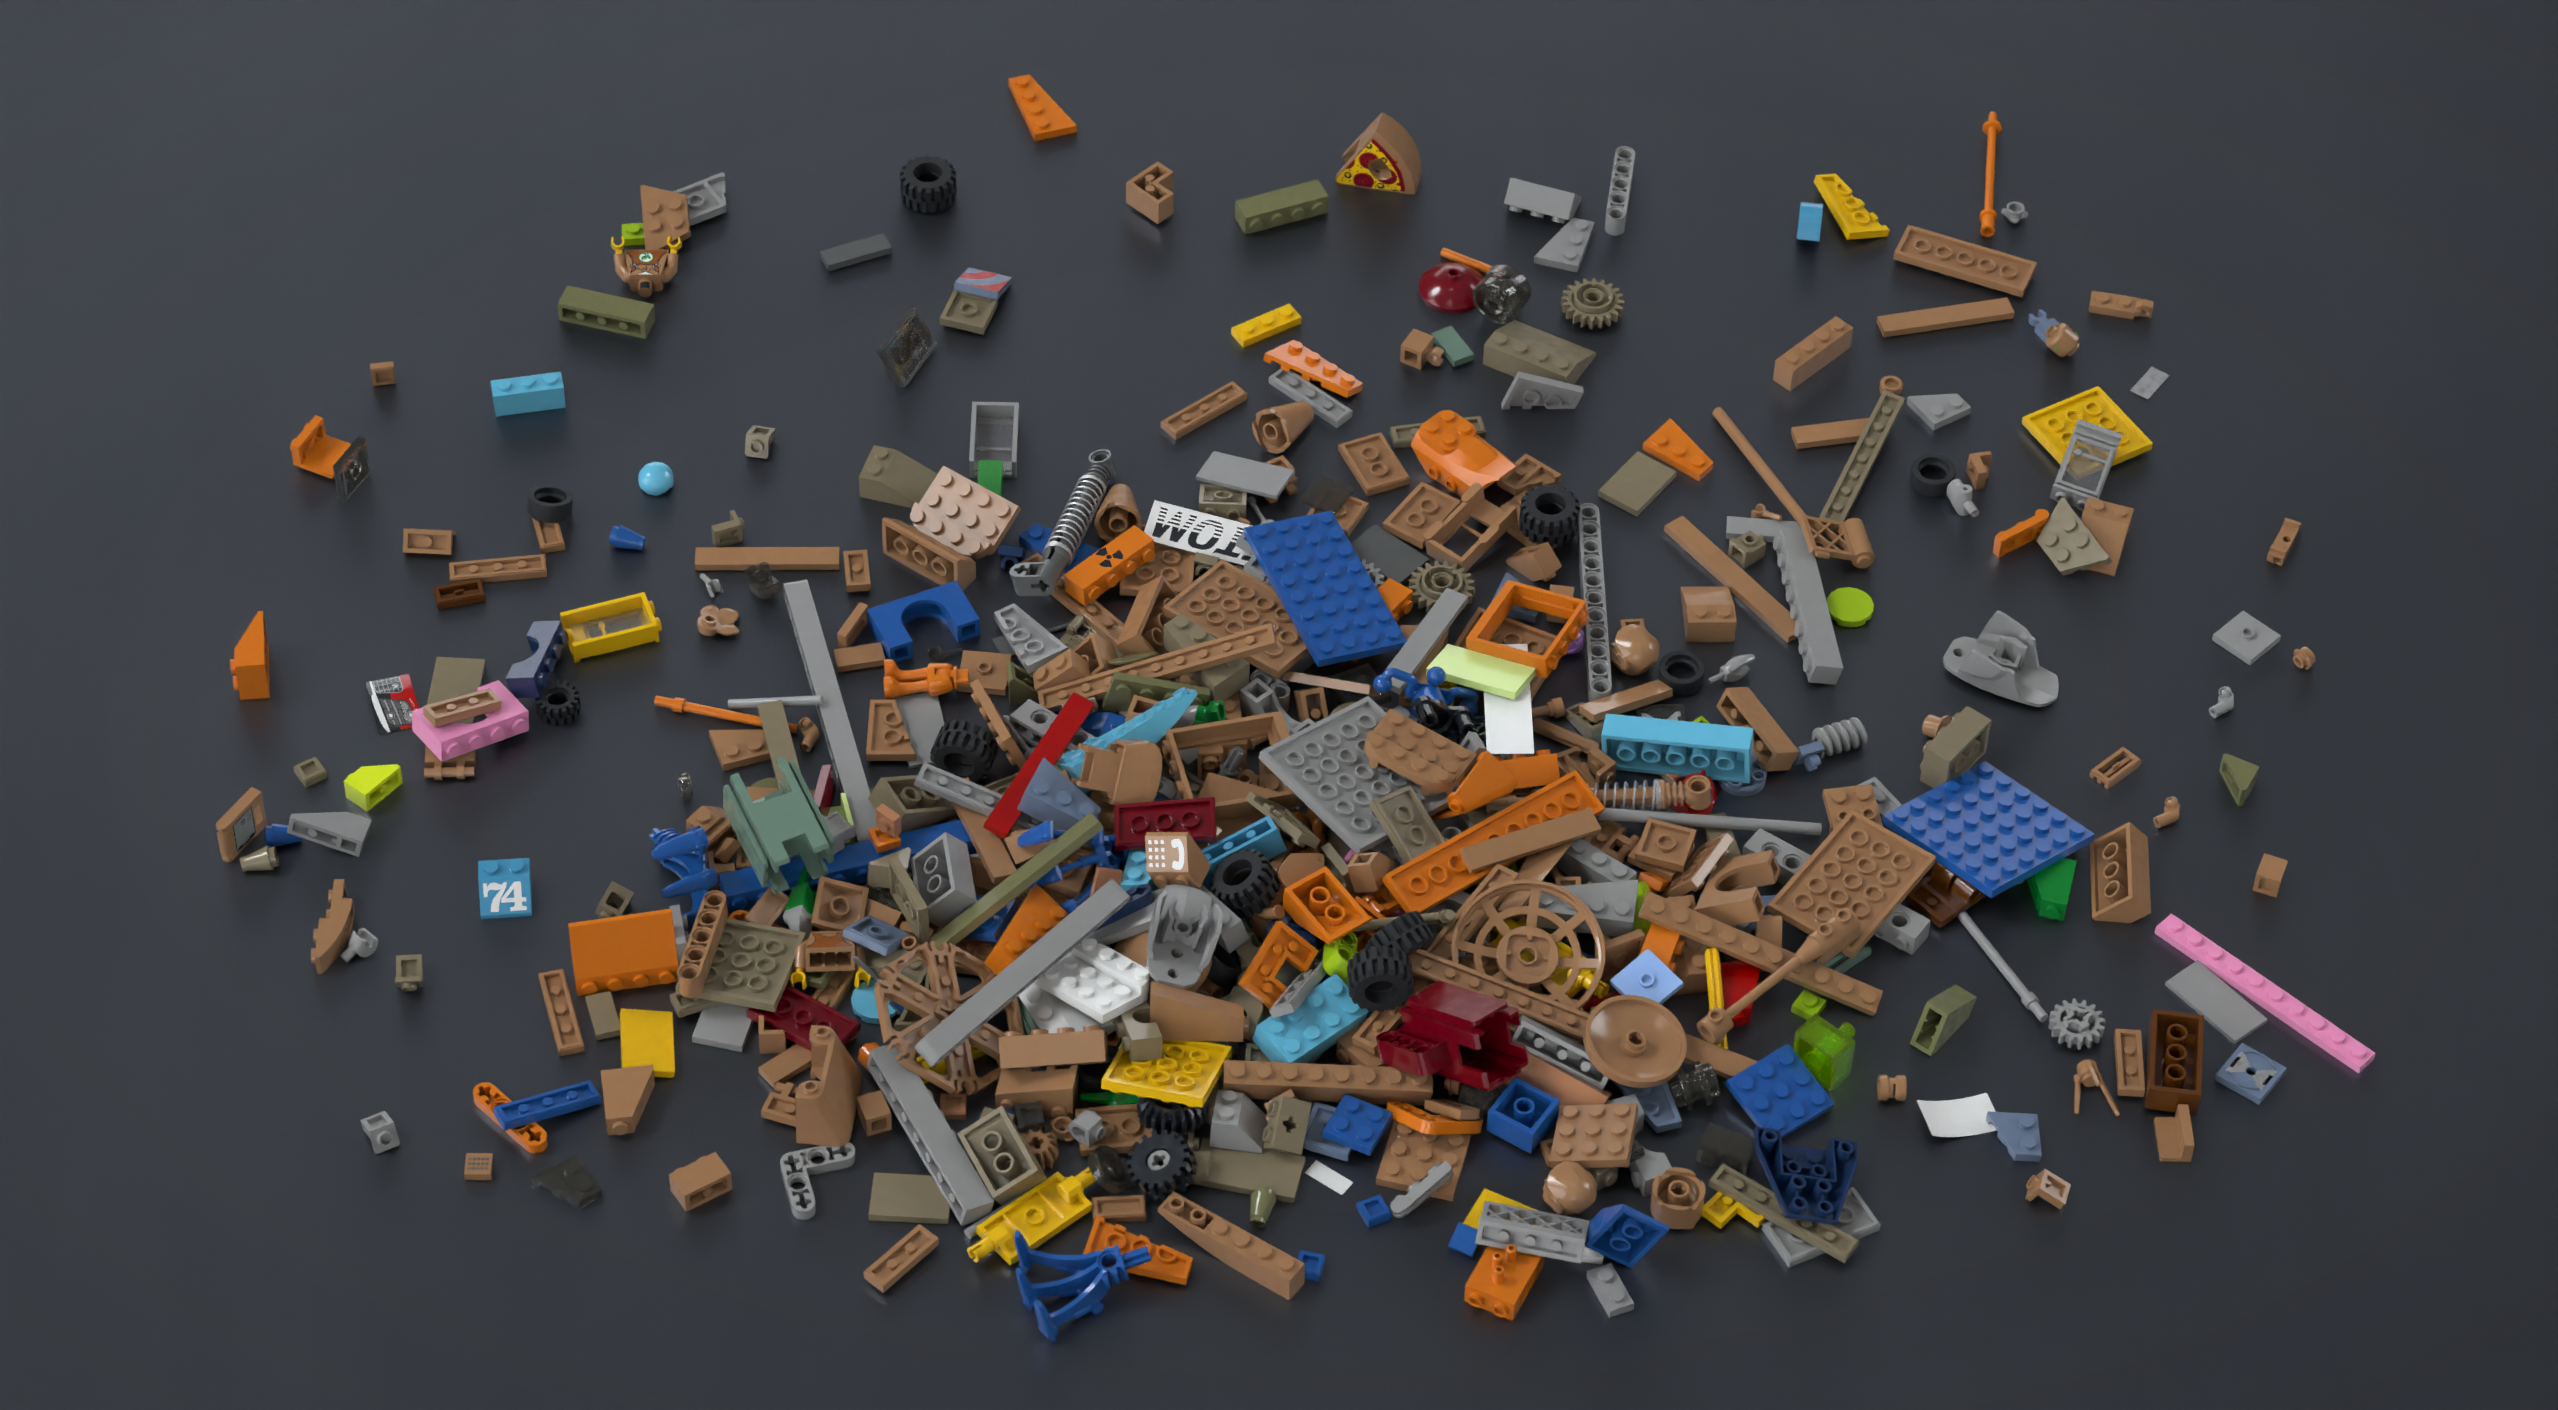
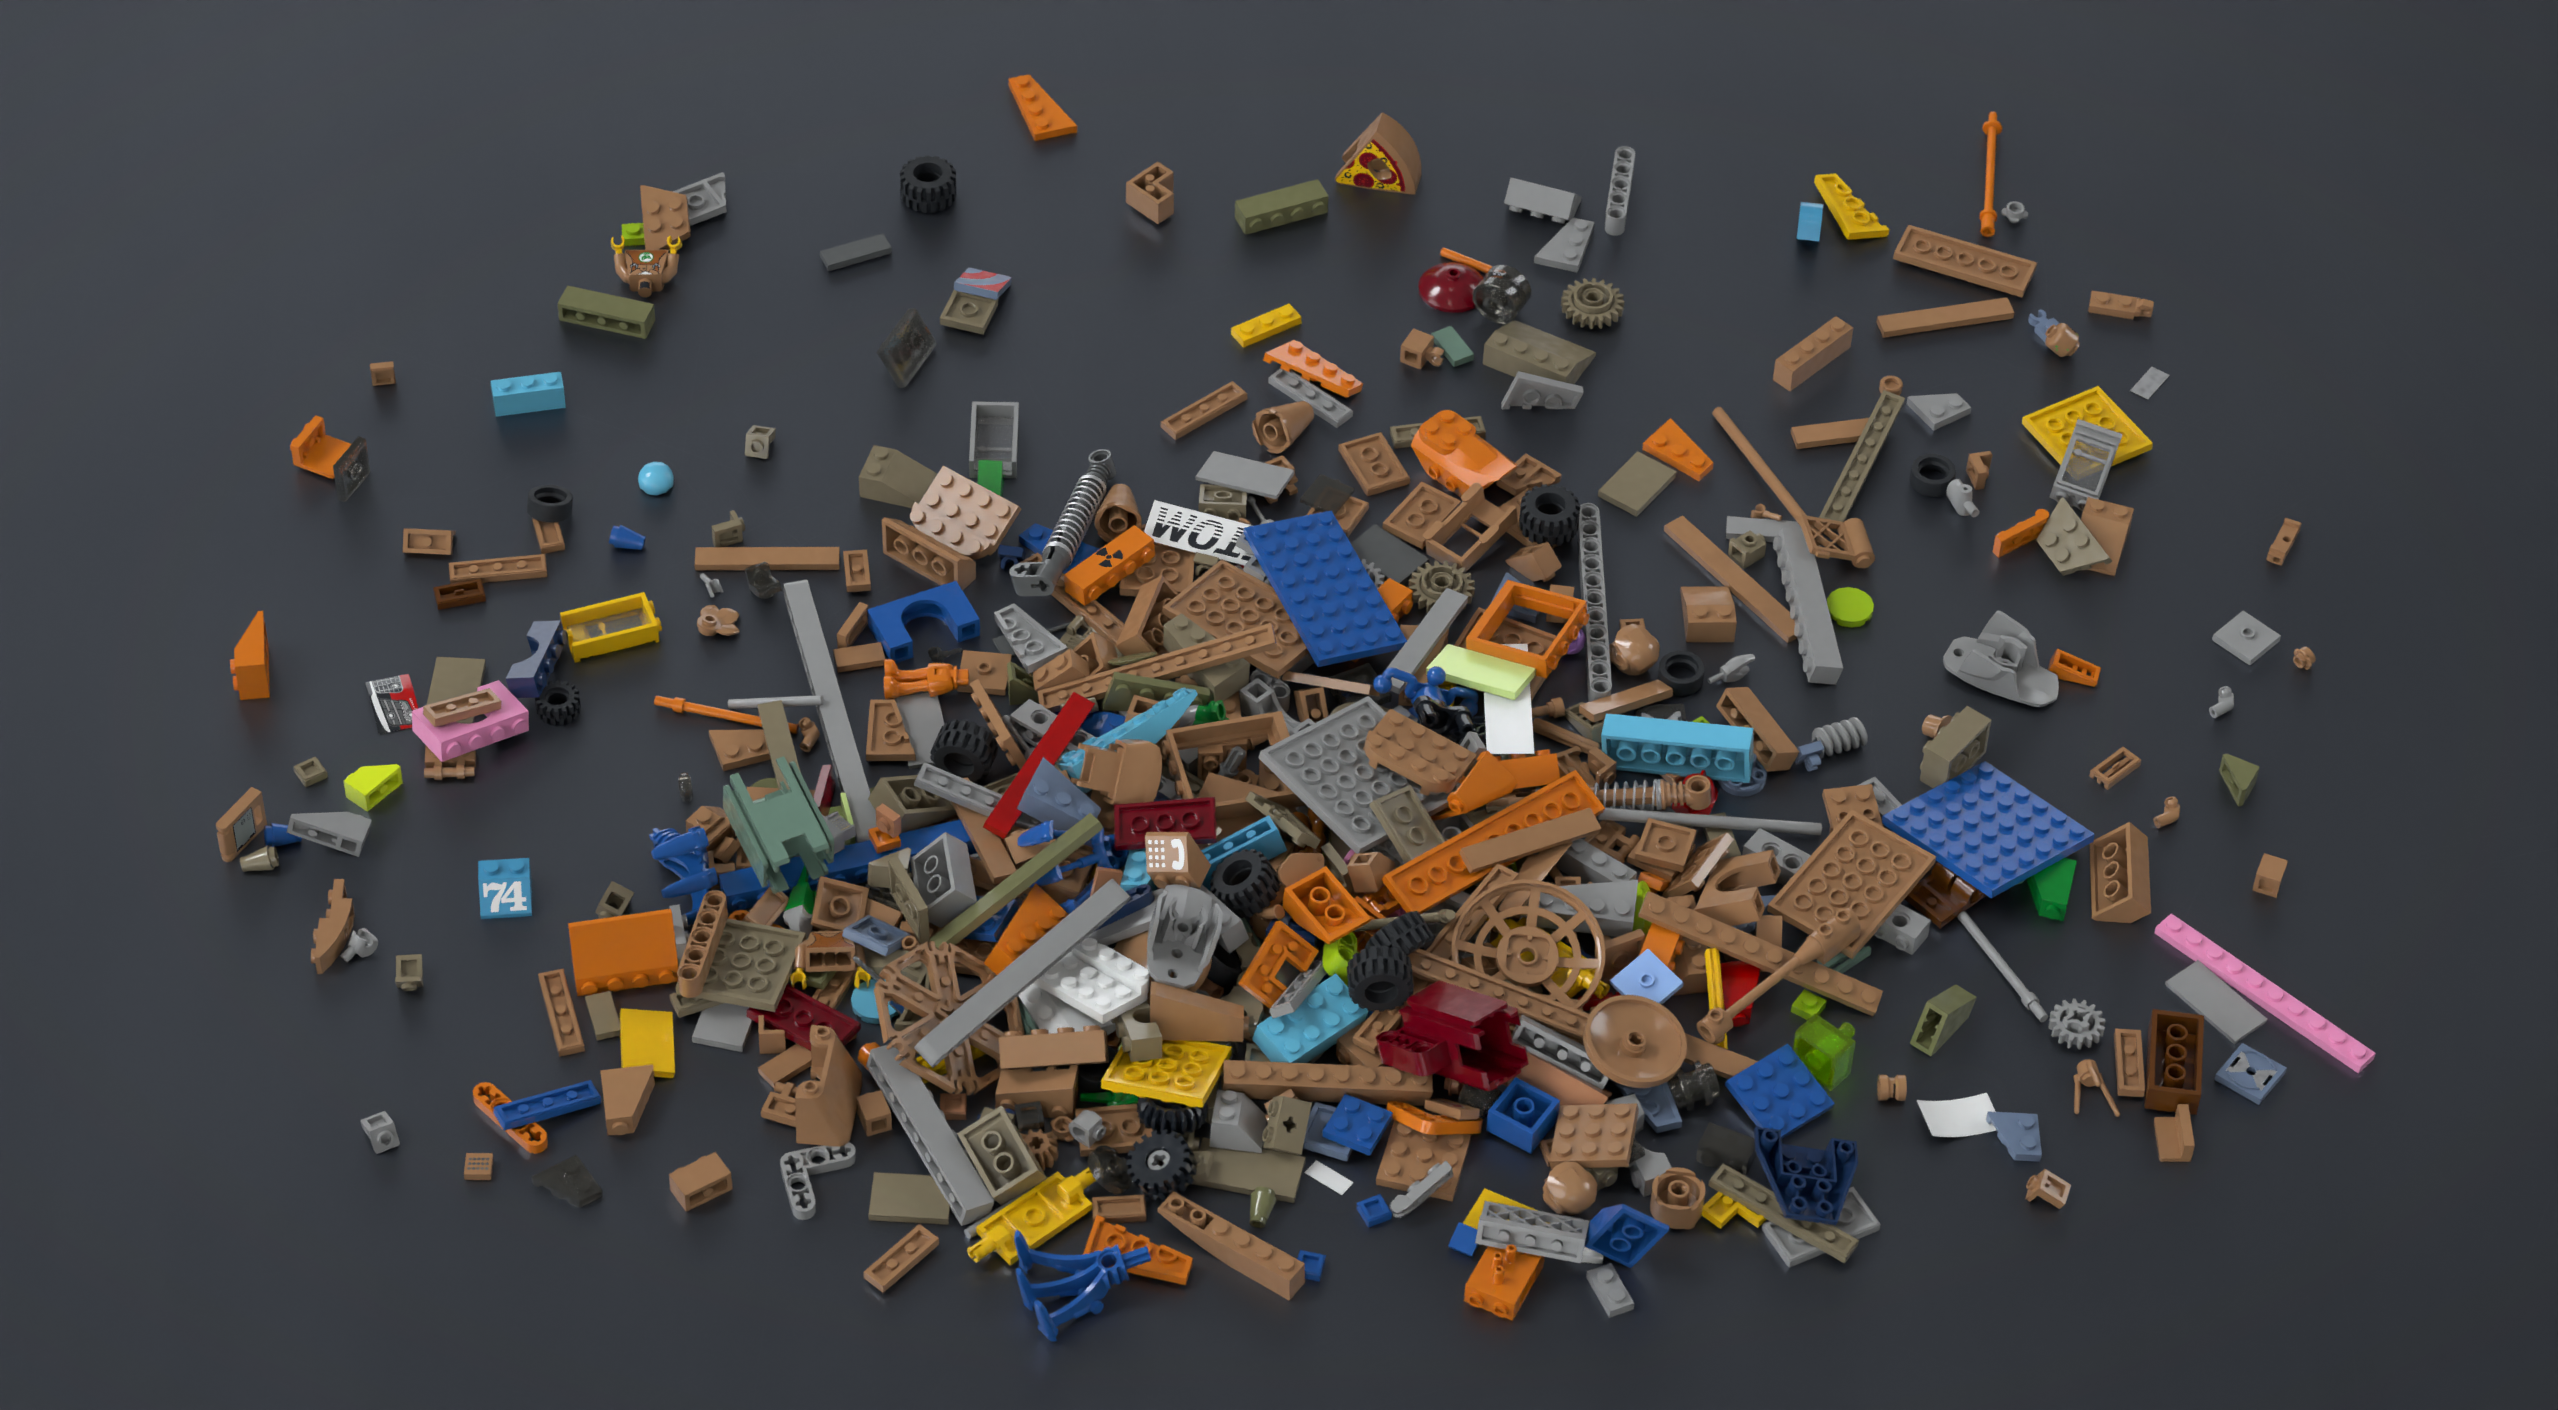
none -> orange slope [2047,649,2101,687]

